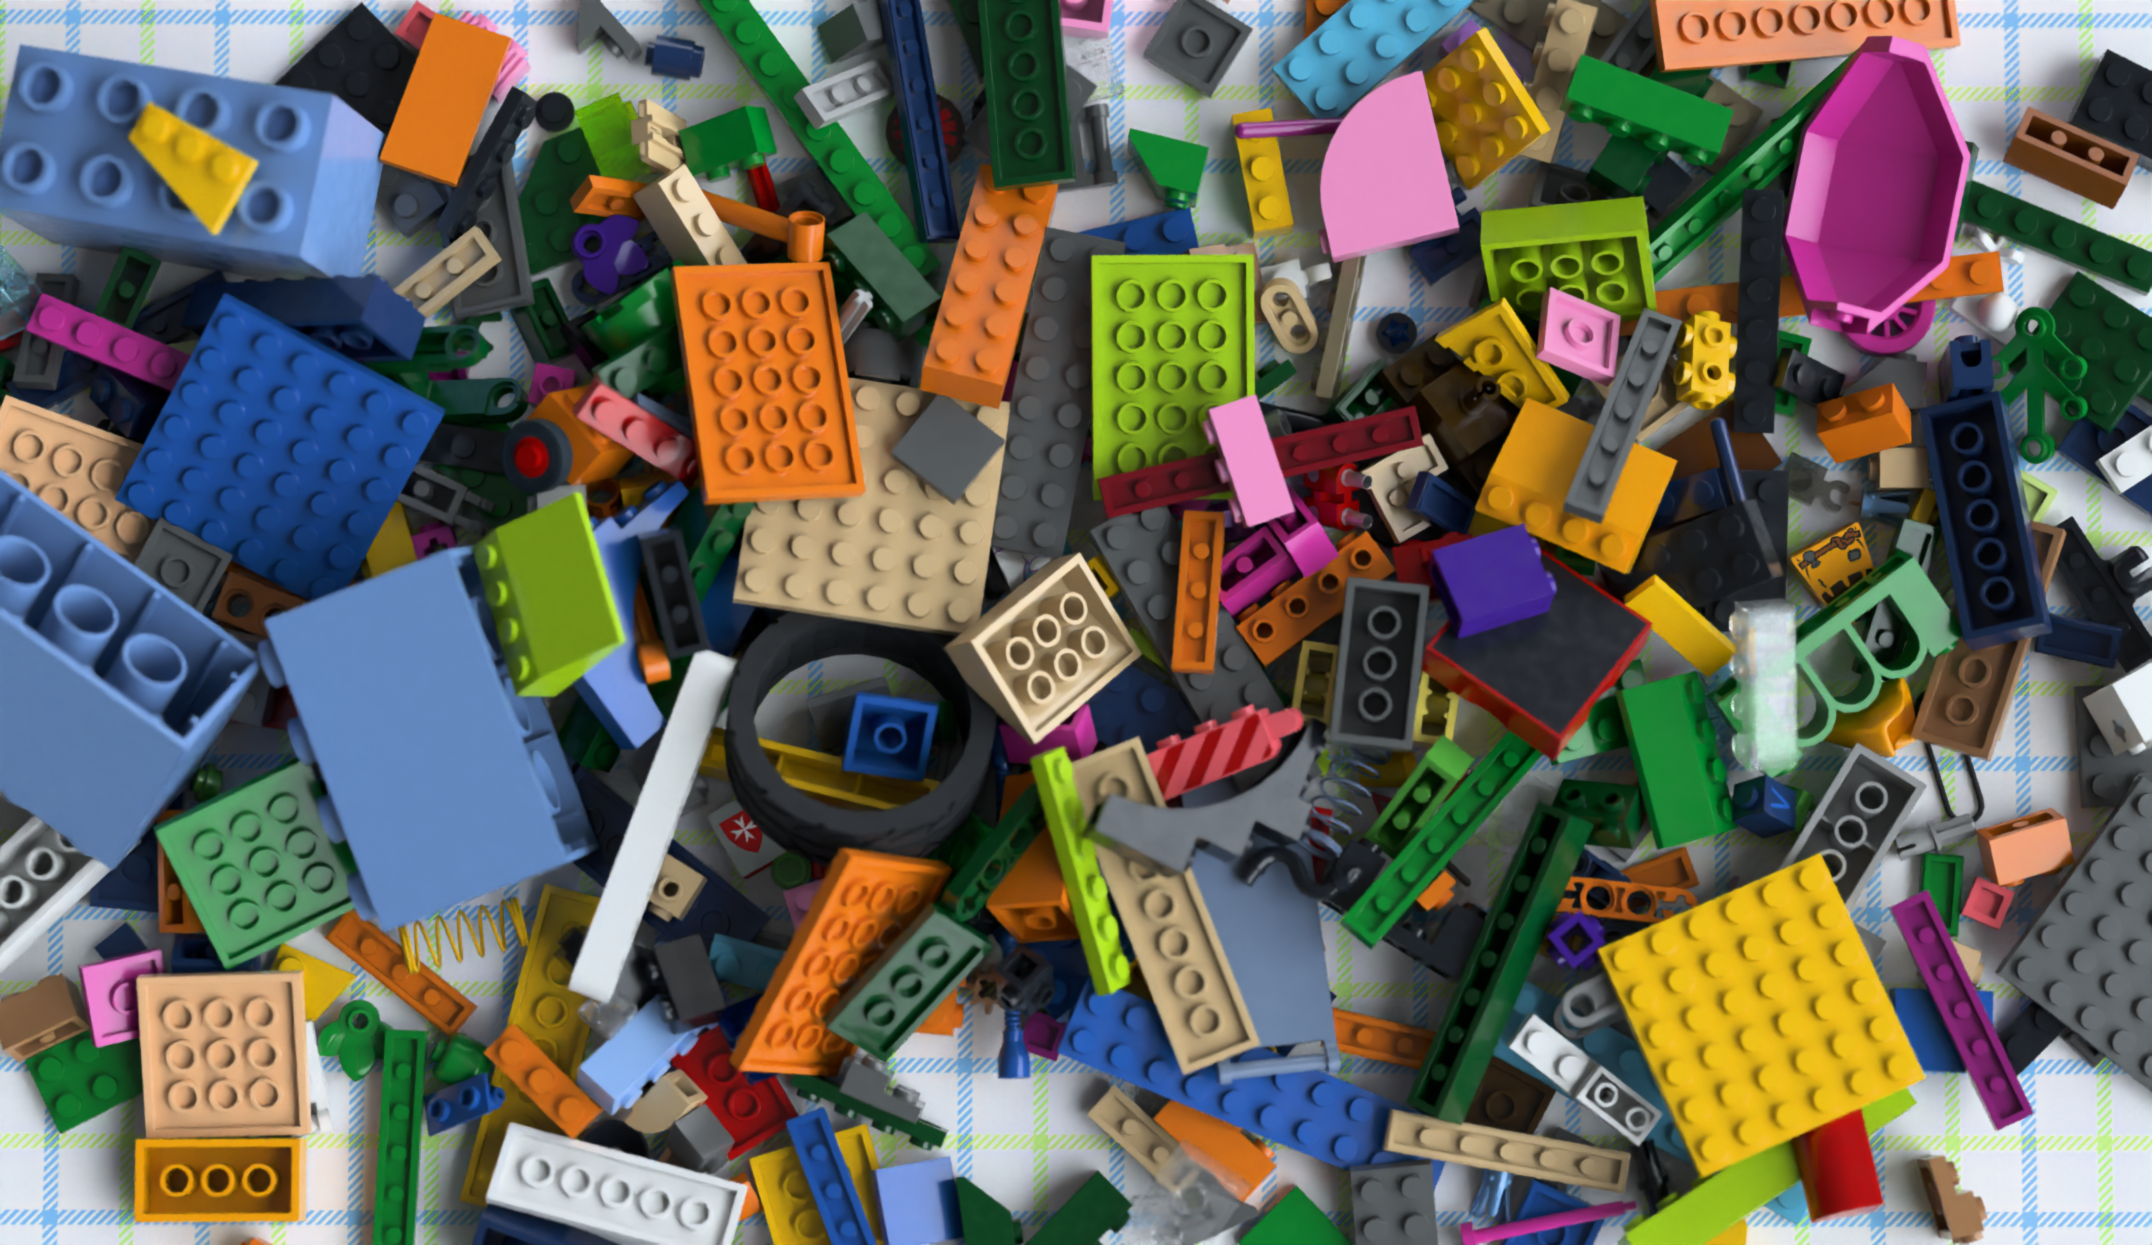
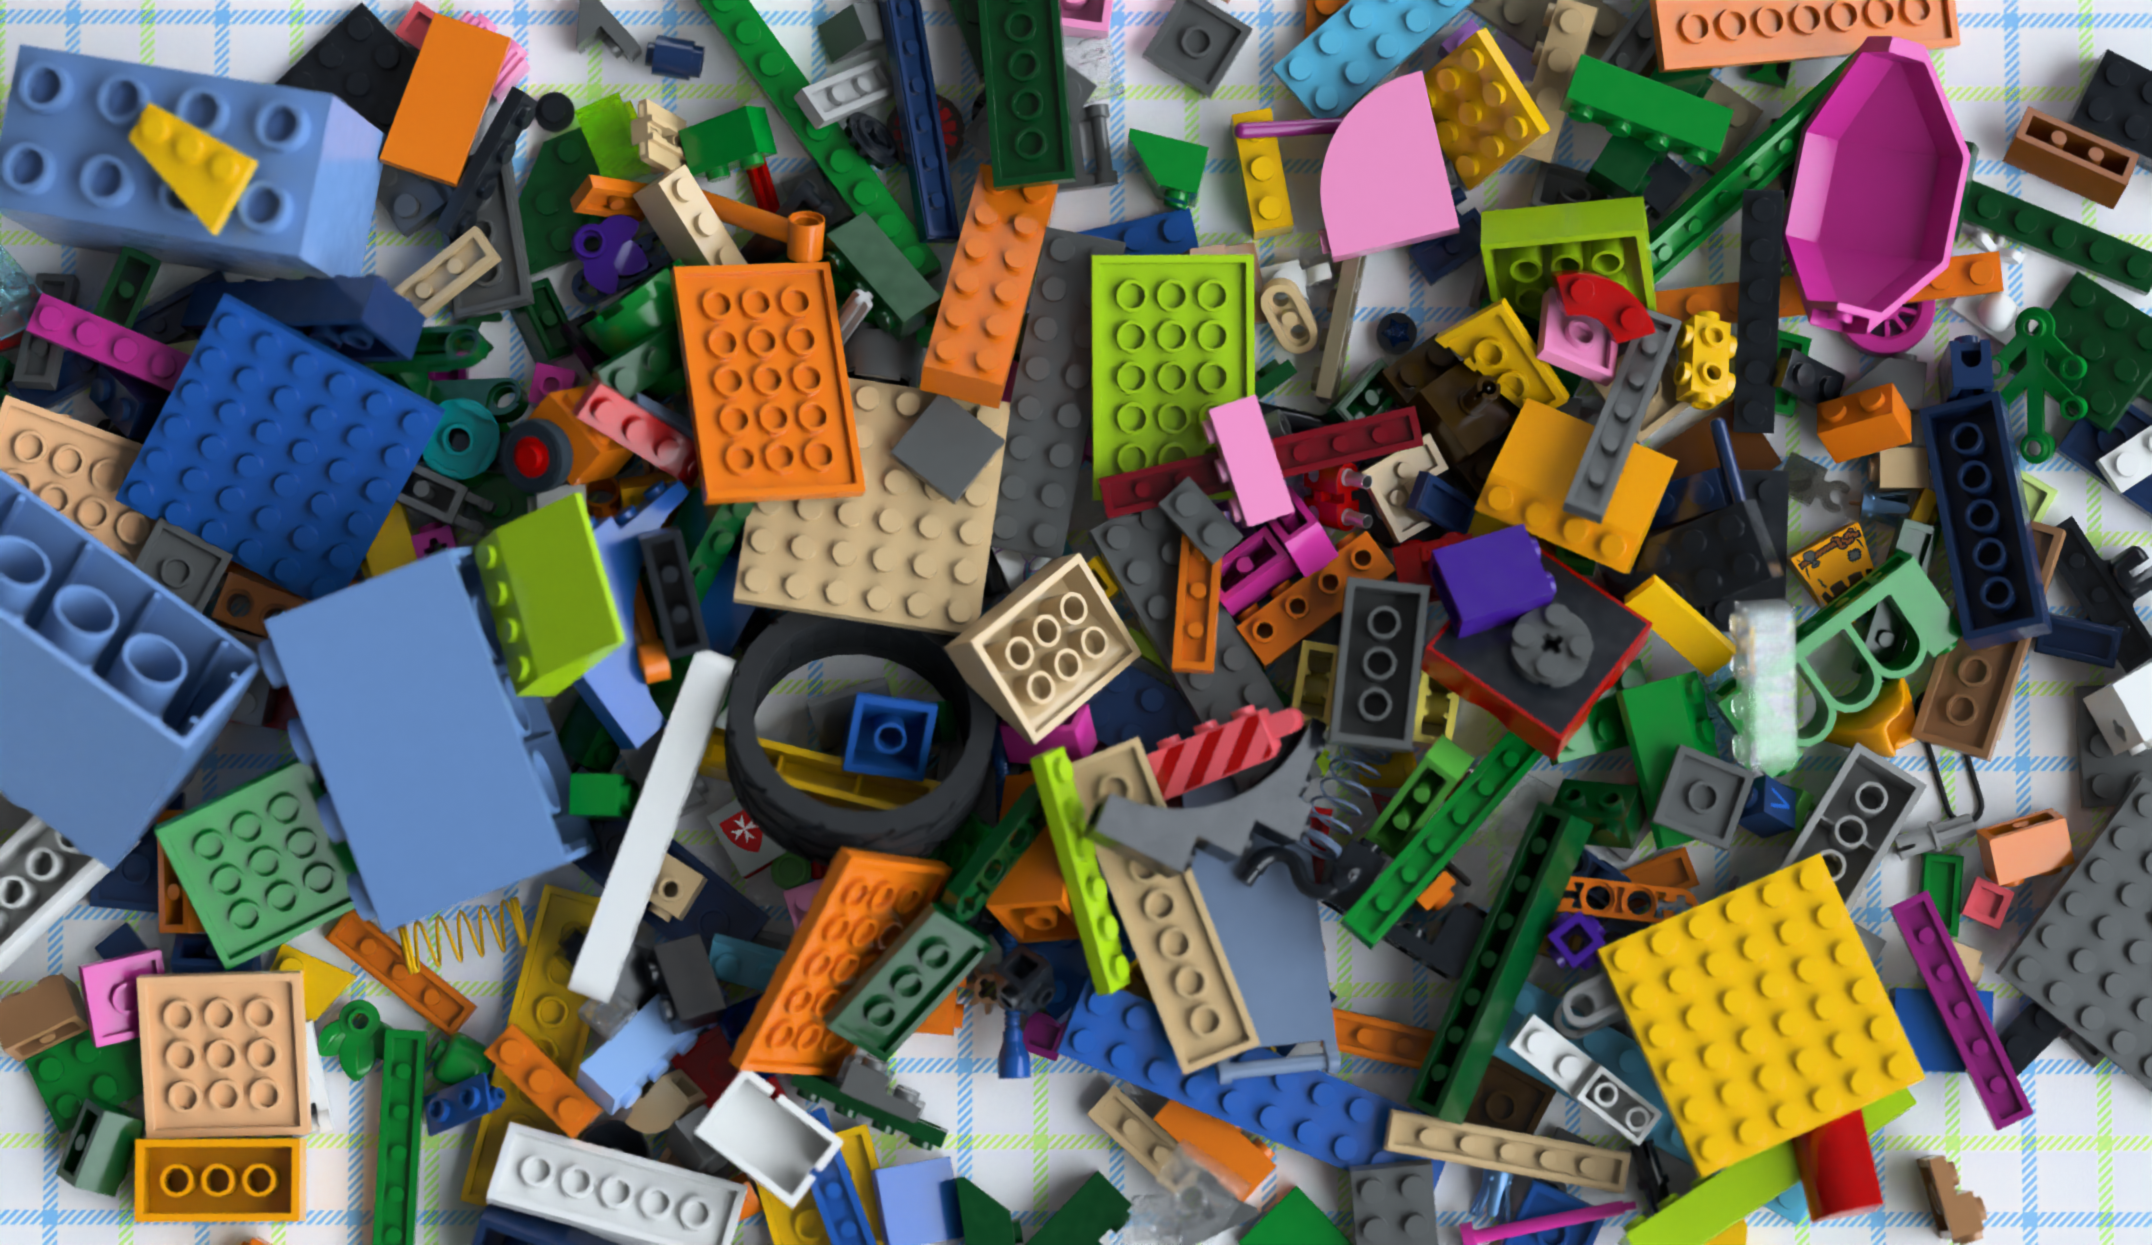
bright green plate [189,762,223,803] -> none
none -> dark green brick [56,1098,145,1197]
none -> teal tile [422,398,501,480]
none -> green brick [569,773,642,822]
none -> white piece [694,1070,844,1209]
none -> black gear [844,112,898,170]
none -> dark grey plate [1157,476,1243,565]
none -> dark grey plate [1509,604,1594,687]
none -> red brick [1551,269,1657,344]
none -> dark grey plate [1649,744,1756,851]

